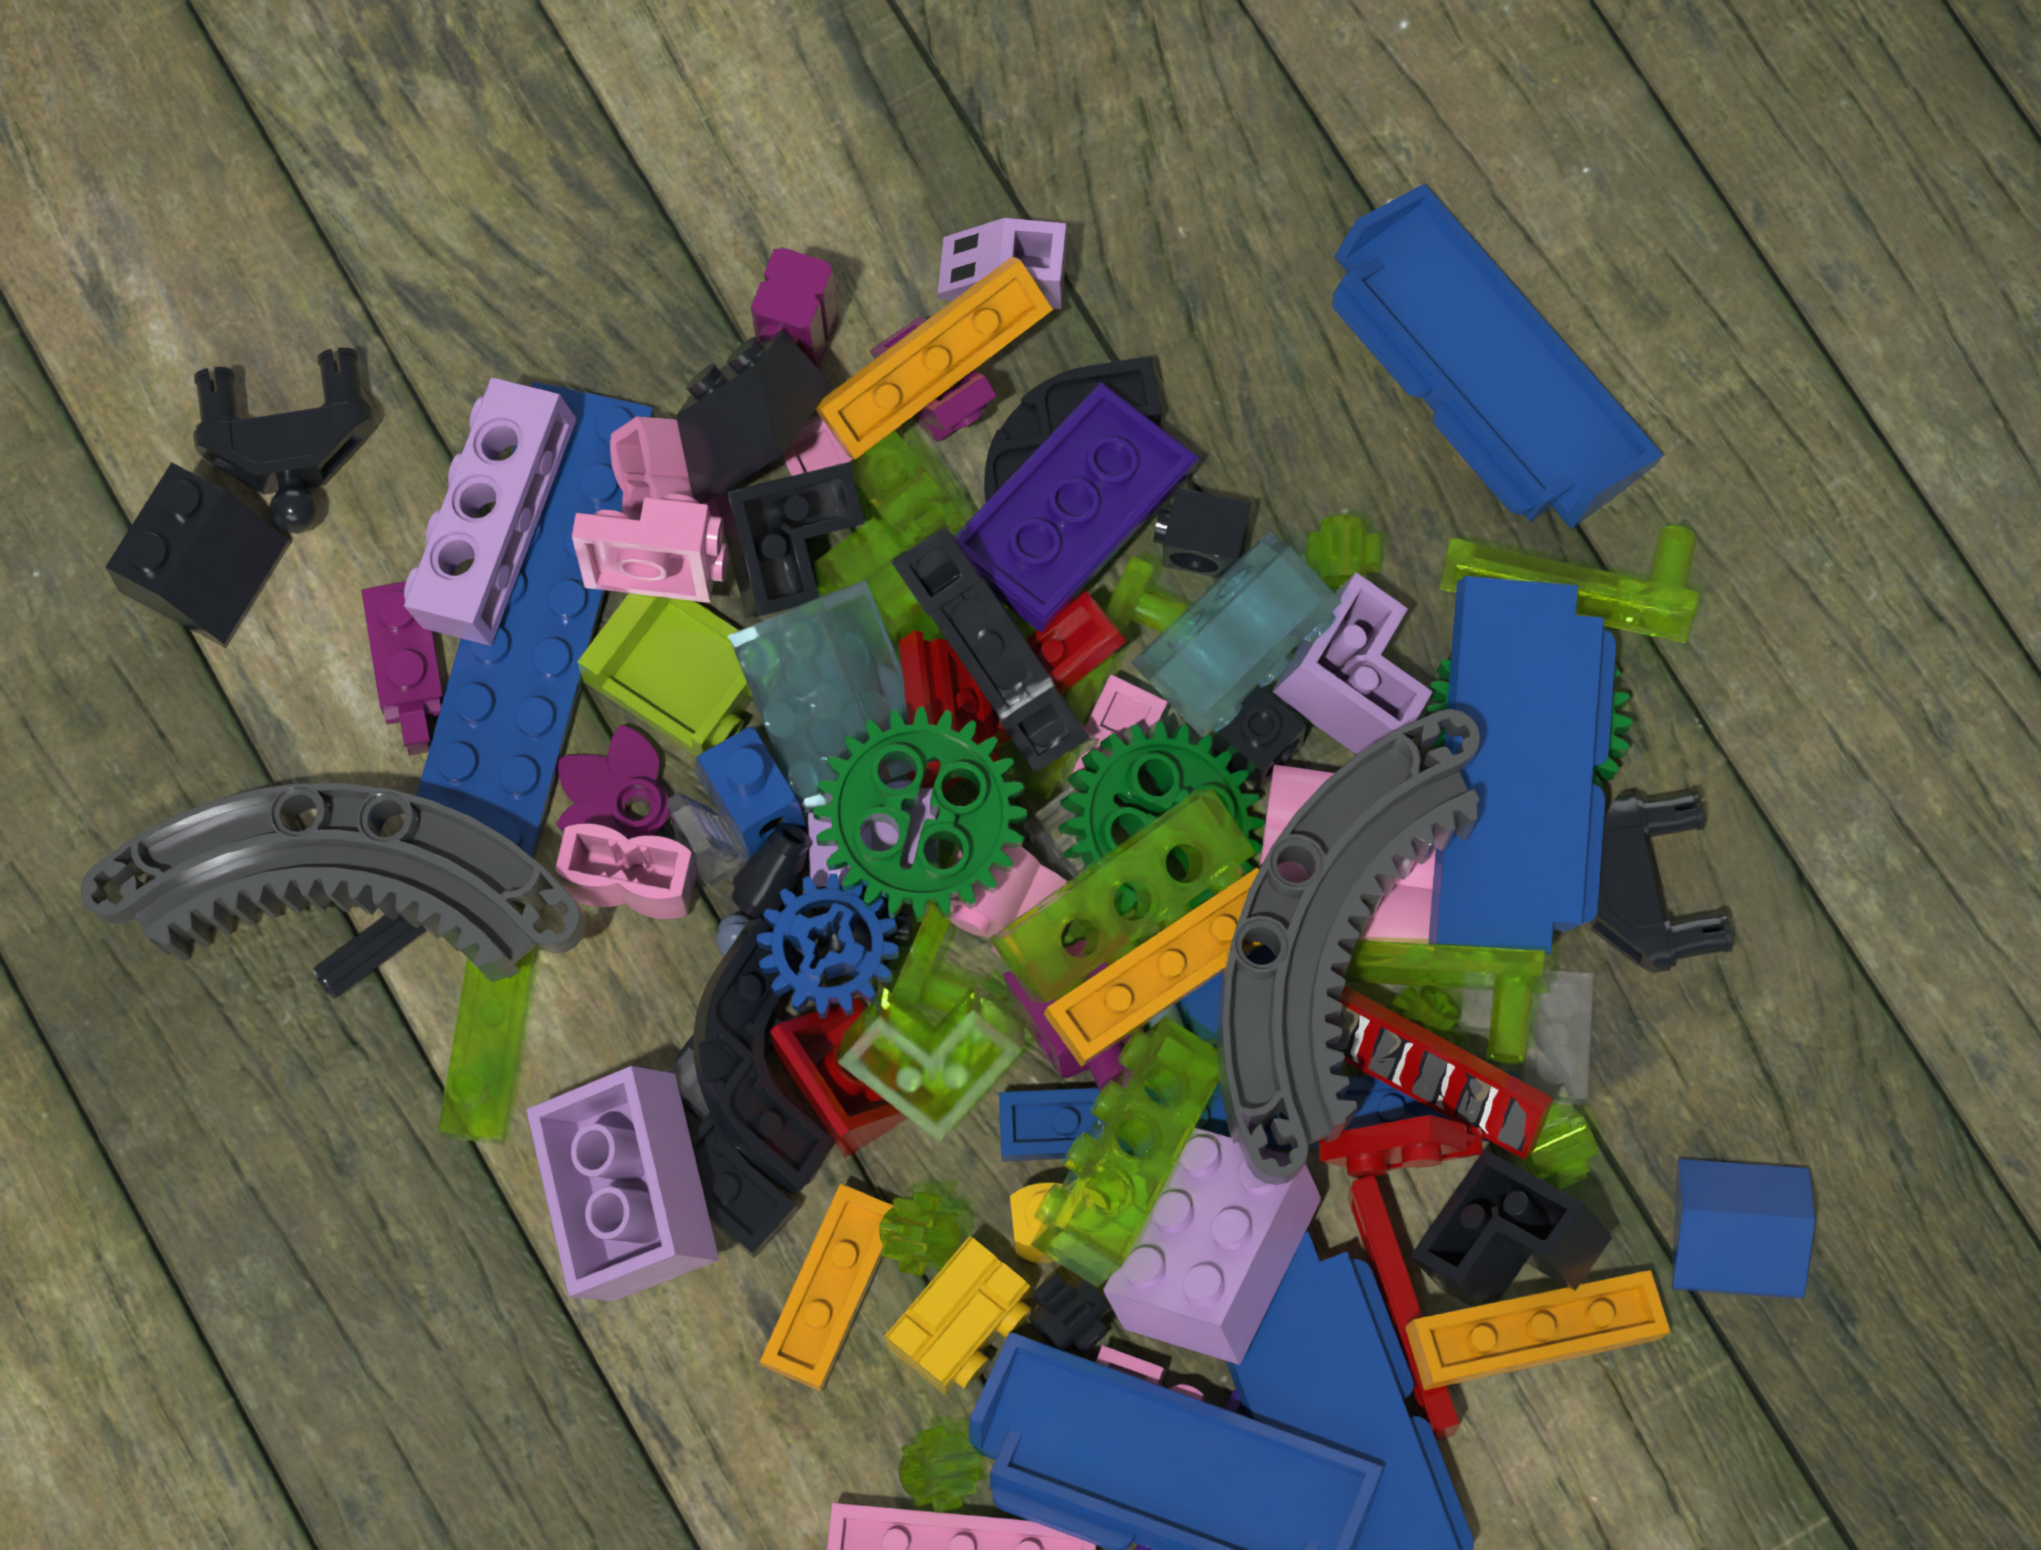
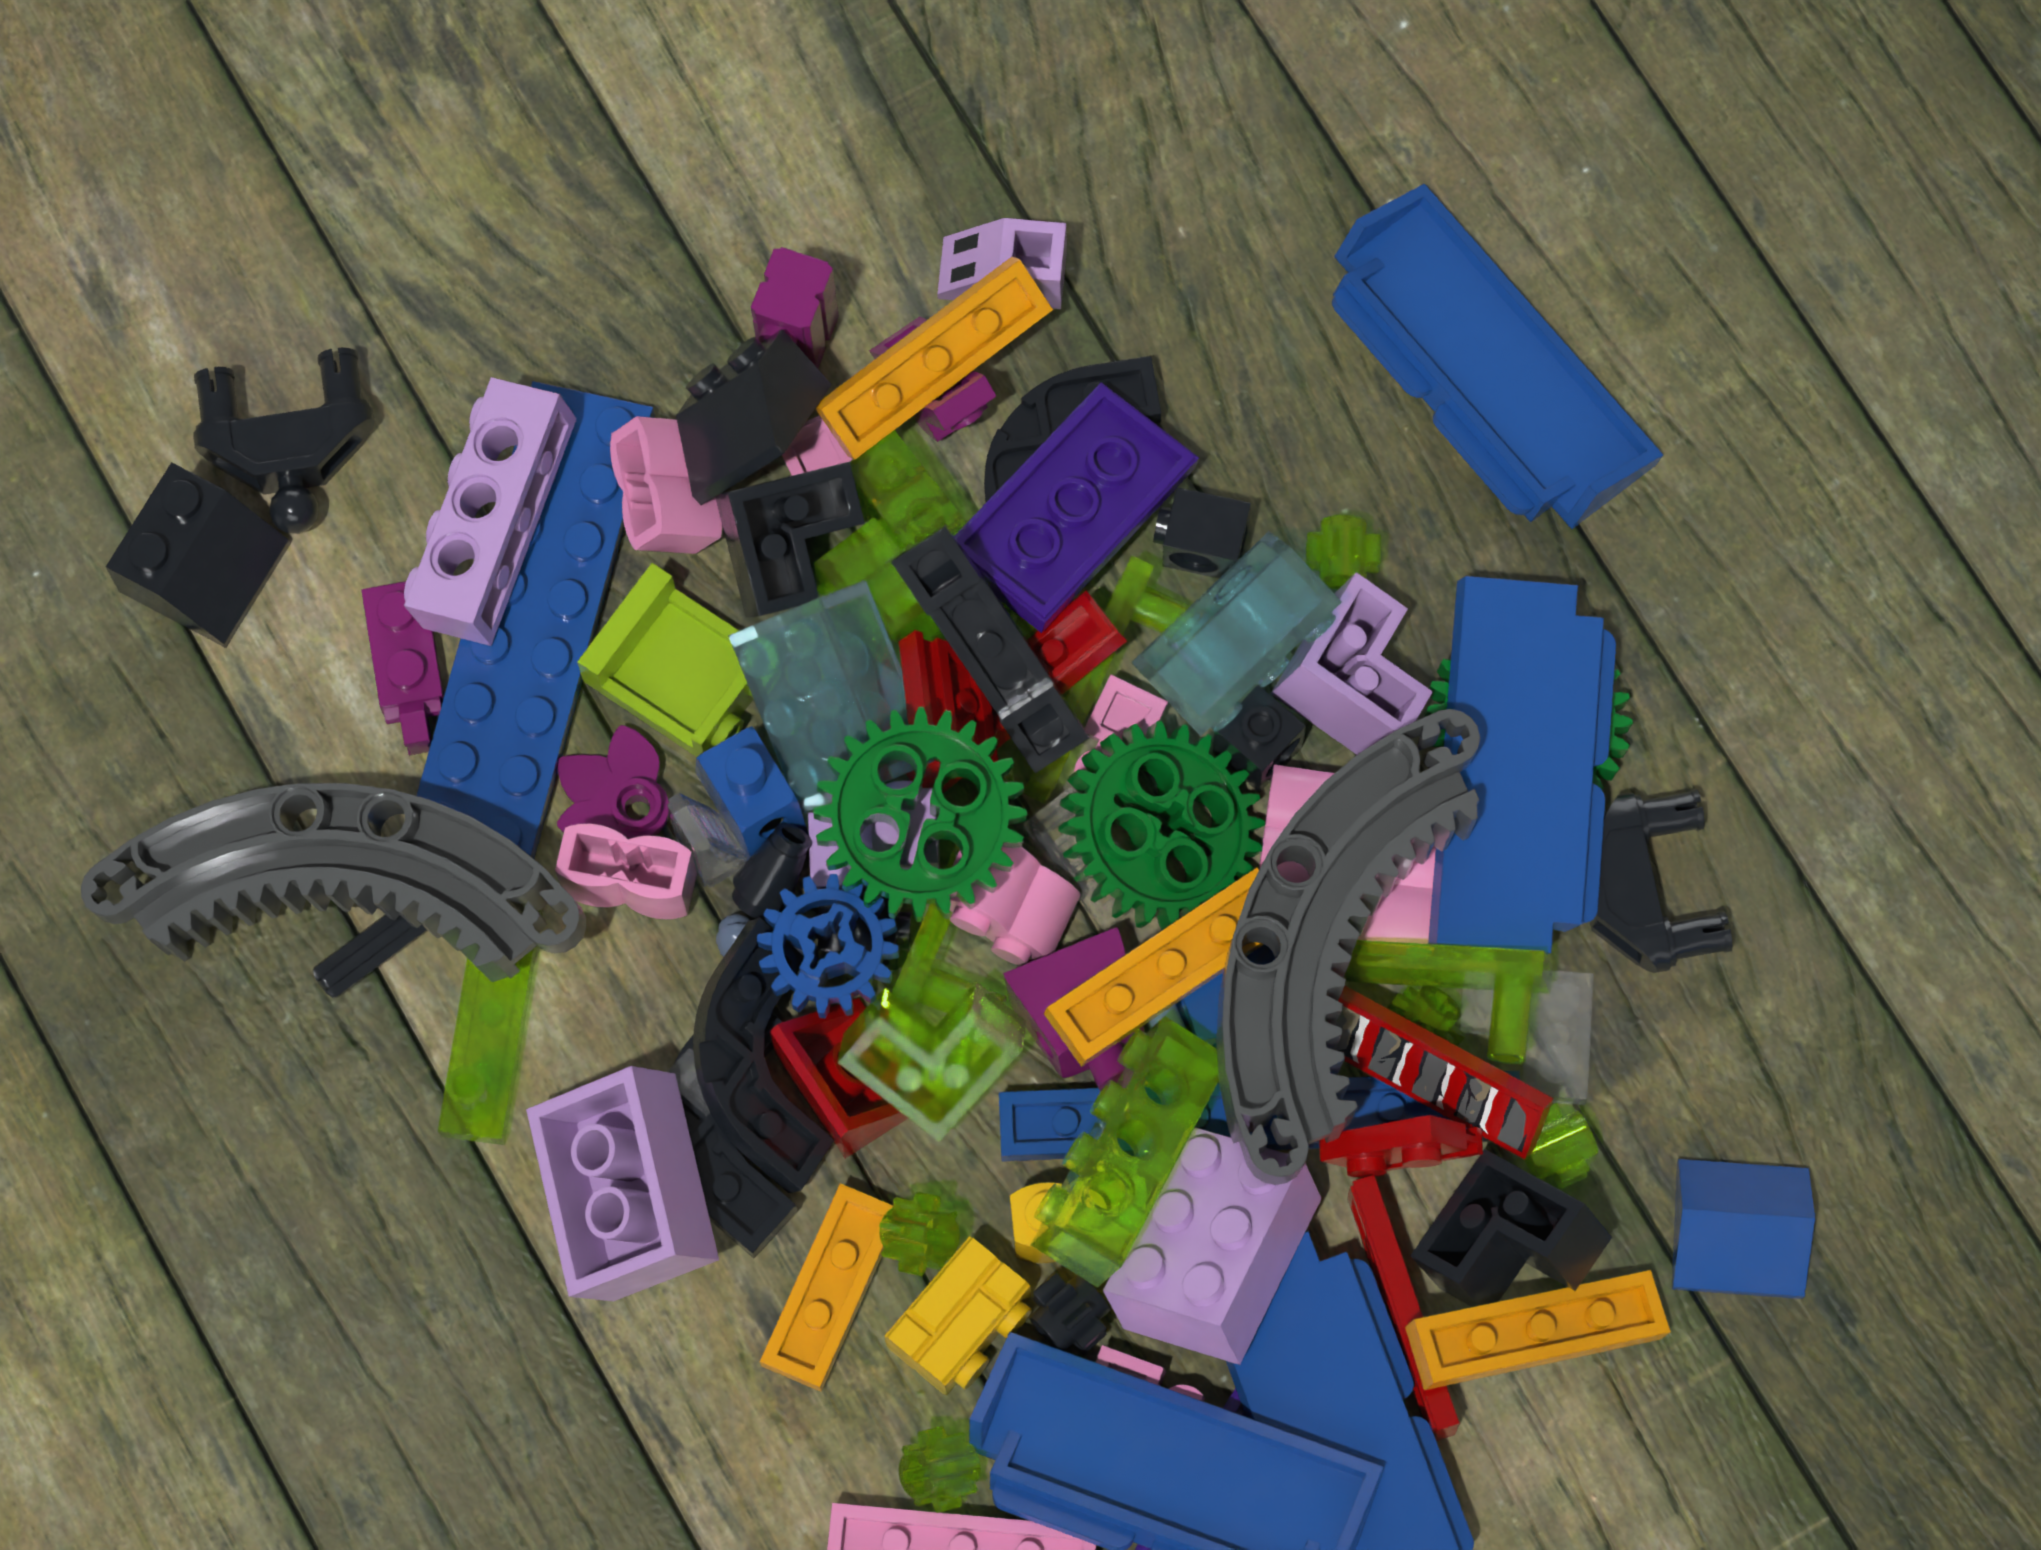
bright pink plate [572,494,729,603] -> none
clear neon green brick [989,789,1256,1003] -> none
clear neon green piece [1439,526,1699,643] -> none

